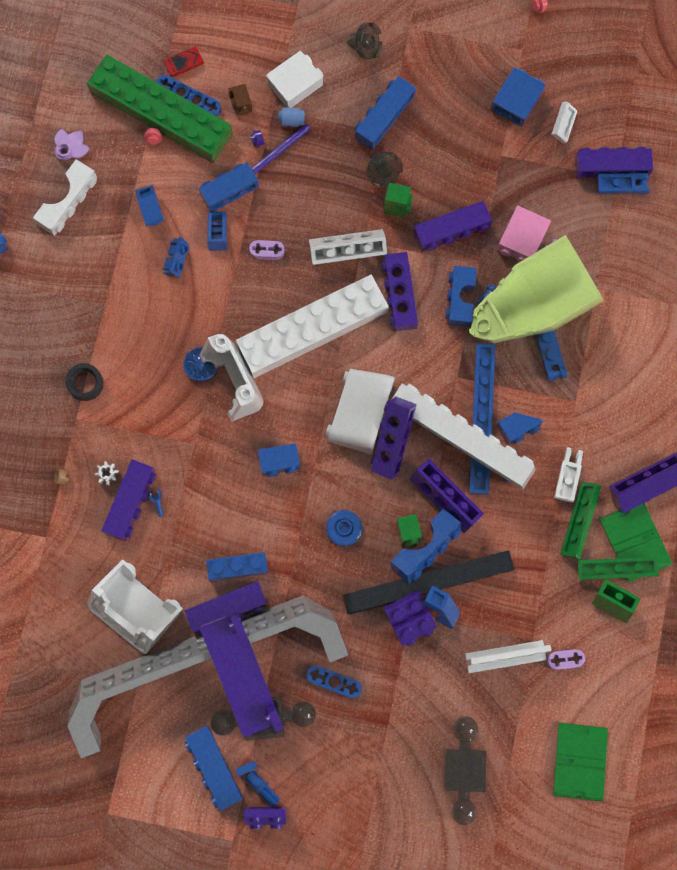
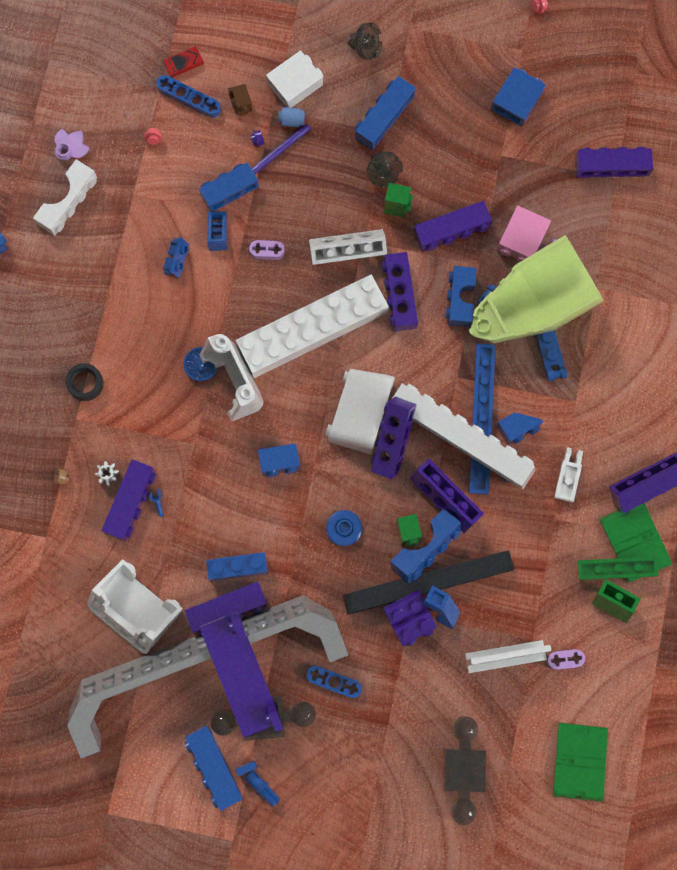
green brick [87,54,232,163] -> none
blue slope [135,185,164,227] -> none
dark purple plate [244,807,287,829] -> none
white plate [552,102,577,144] -> none
green plate [560,482,602,559] -> none
blue plate [597,173,650,195] -> none

